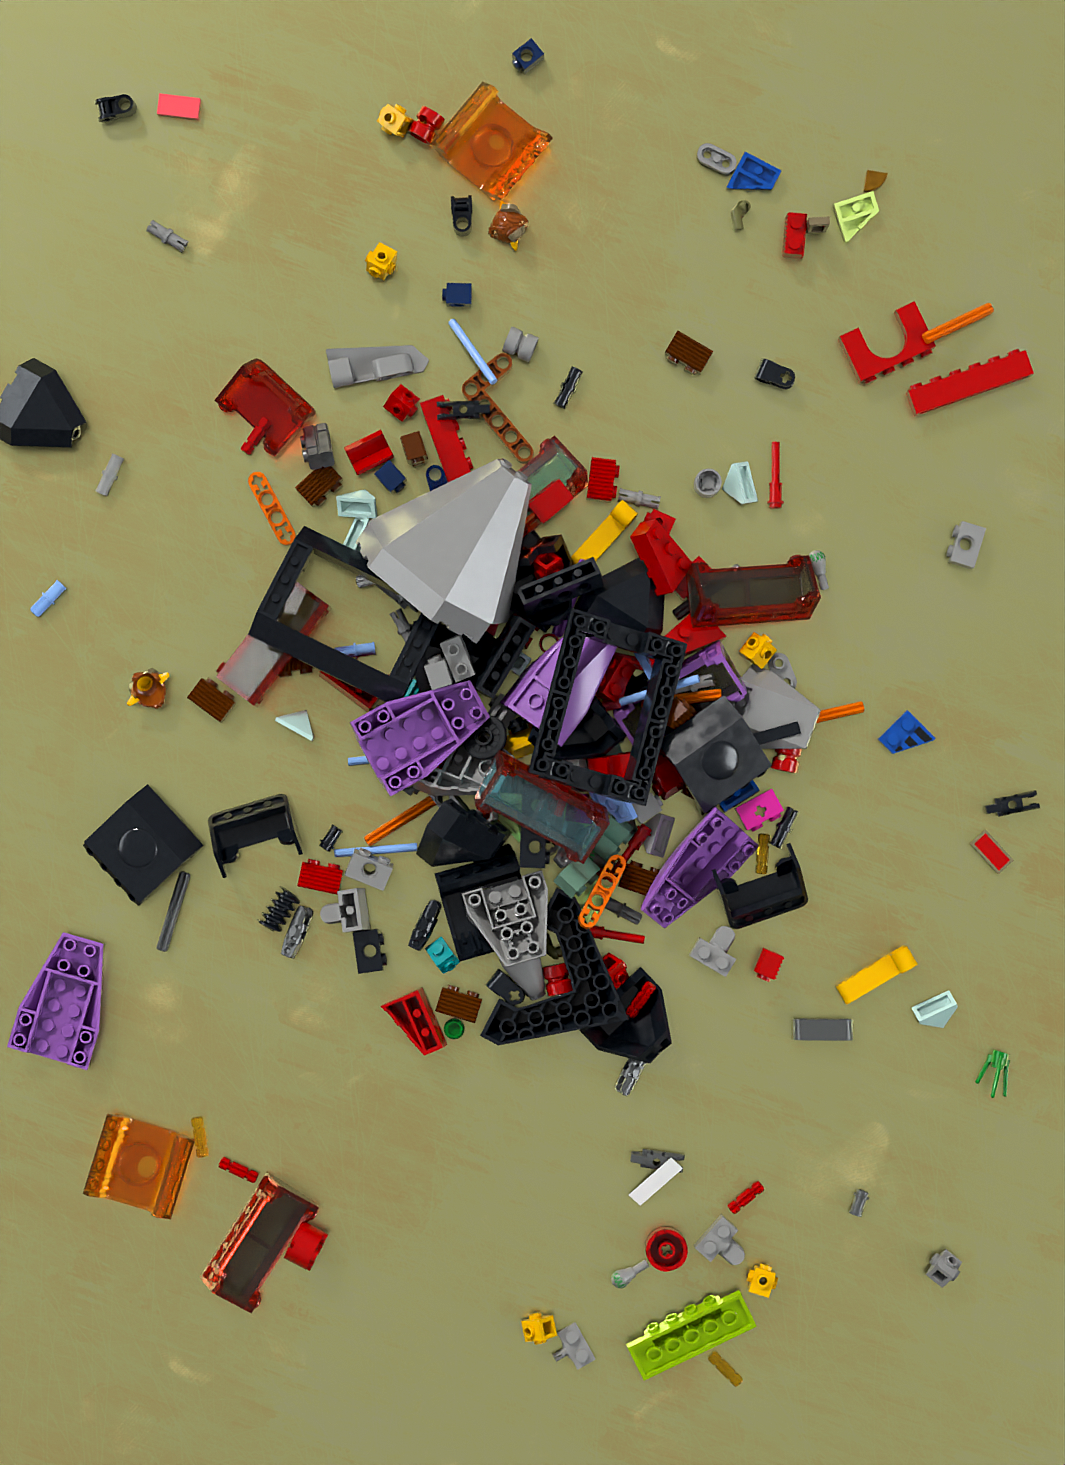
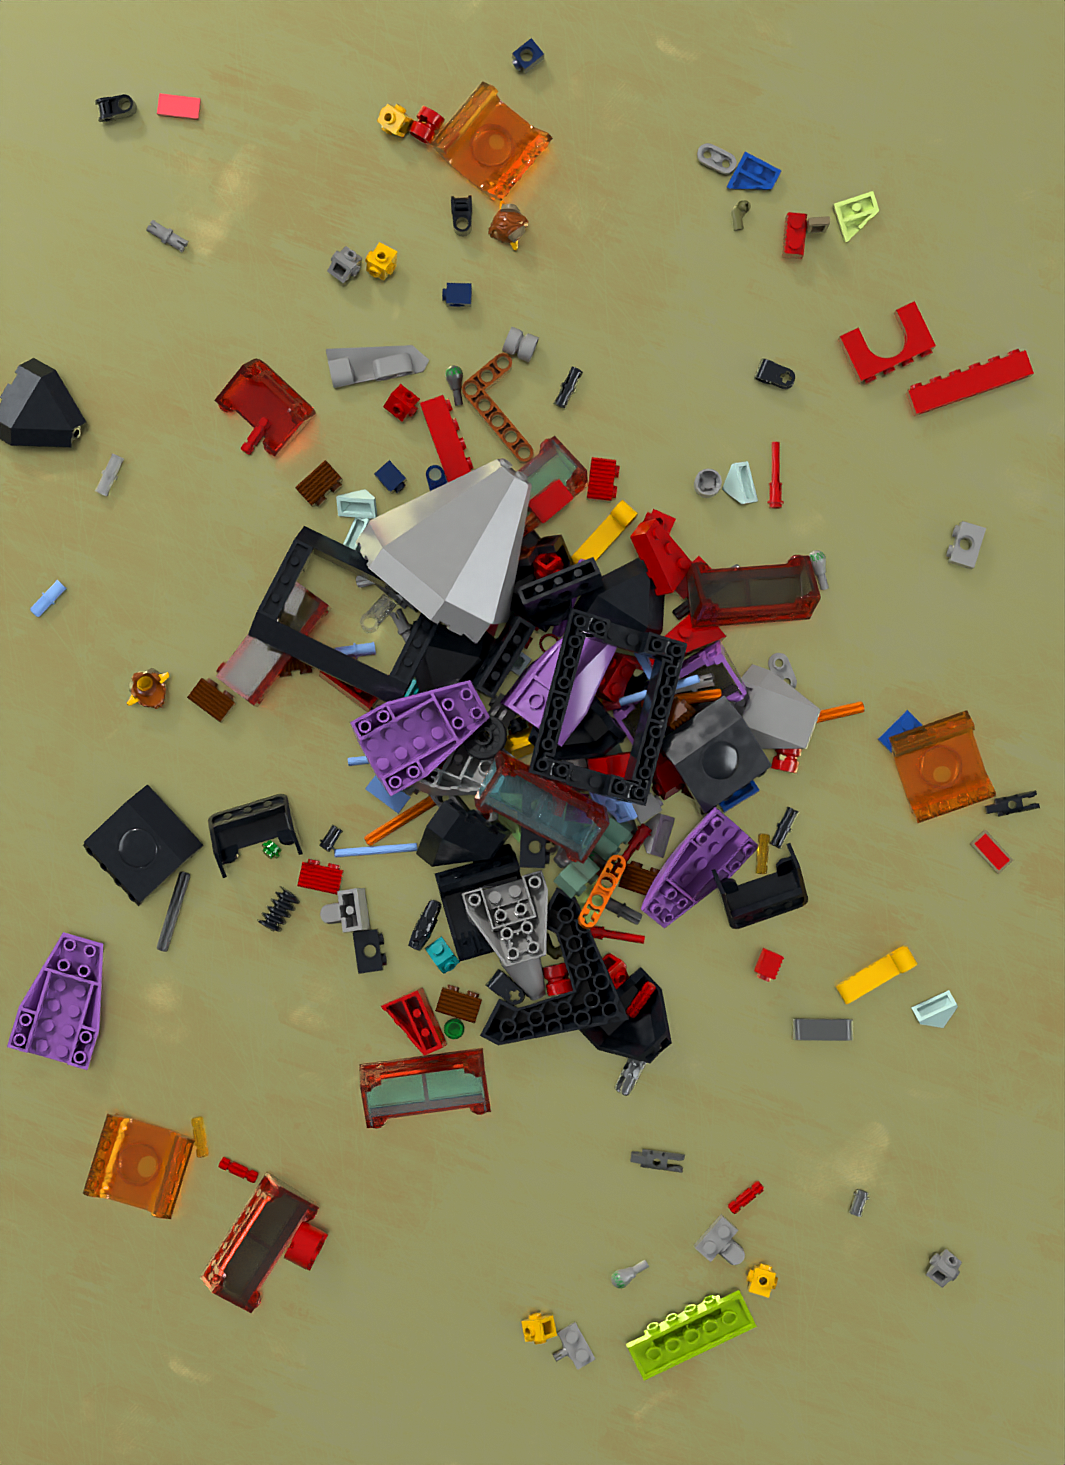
orange beam [248,472,296,546] -> none
light aqua slope [275,710,314,741] -> none
dark grey hinge [281,906,313,959] -> none
flat silver brick [300,423,335,470] -> none
red panel [344,430,394,475] -> none
light grey brick [345,848,393,891] -> none
reddish brown brick [400,431,428,467] -> none
light grey brick [424,654,454,690] -> none
black hinge [437,400,490,420] -> none
light grey brick [440,634,476,682] -> none
light blue bar [448,319,498,385] -> none
light grey pin [618,488,661,509] -> none
white sticker [629,1158,683,1206] -> none
red brick [645,1227,688,1272] -> none
reddish brown brick [665,331,713,375] -> none
light grey brick [689,926,736,977] -> none
clear yellow axle [708,1351,743,1387] -> none
dark pink brick [734,789,784,832] -> none
yellow brick [739,632,777,669] -> none
black sticker [753,721,801,745] -> none
pearl gold tile [864,170,888,192] -> none
orange axle [922,303,994,344] -> none
green plant [975,1050,1010,1098] -> none
none -> green plate [262,840,281,859]
none -> light grey brick [327,246,362,283]
none -> windscreen [359,1048,491,1129]
none -> clear piece [360,593,397,633]
none -> medium blue tile [365,775,411,814]
none -> dark grey piece [445,365,463,406]
none -> clear orange panel [889,710,996,823]

